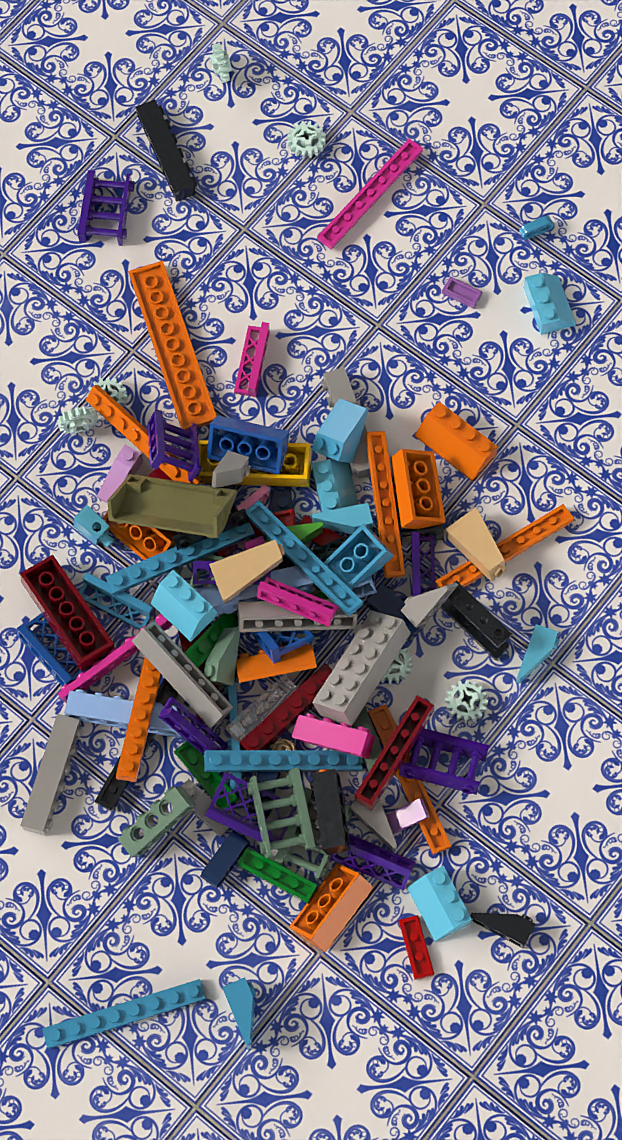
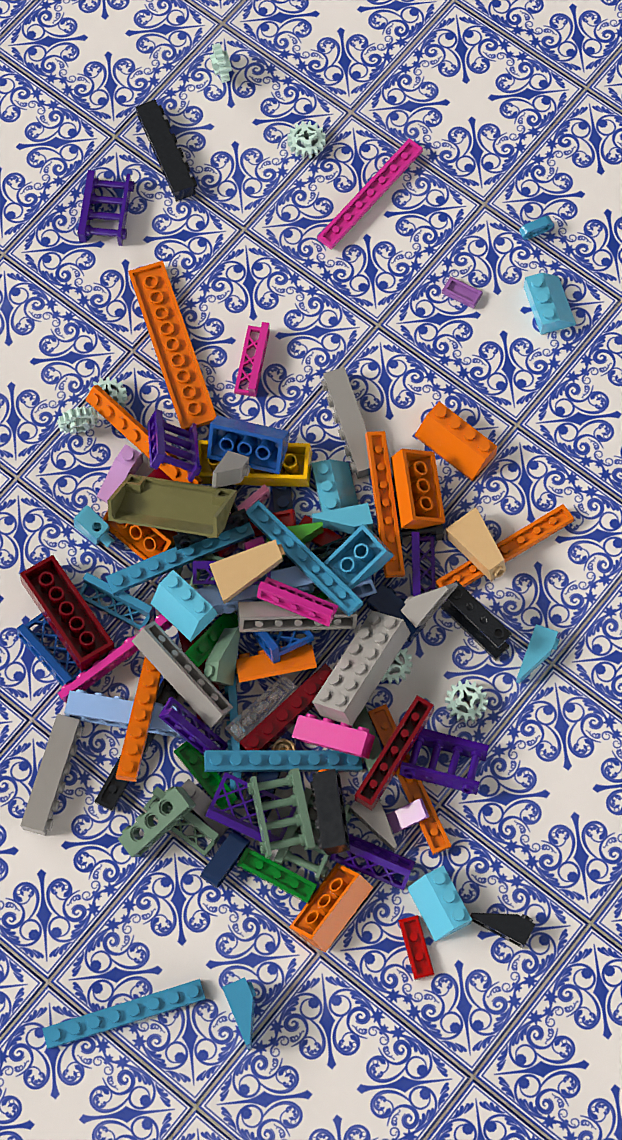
dark azure slope [312,398,369,463] -> none
none -> sand green fence [143,786,220,857]

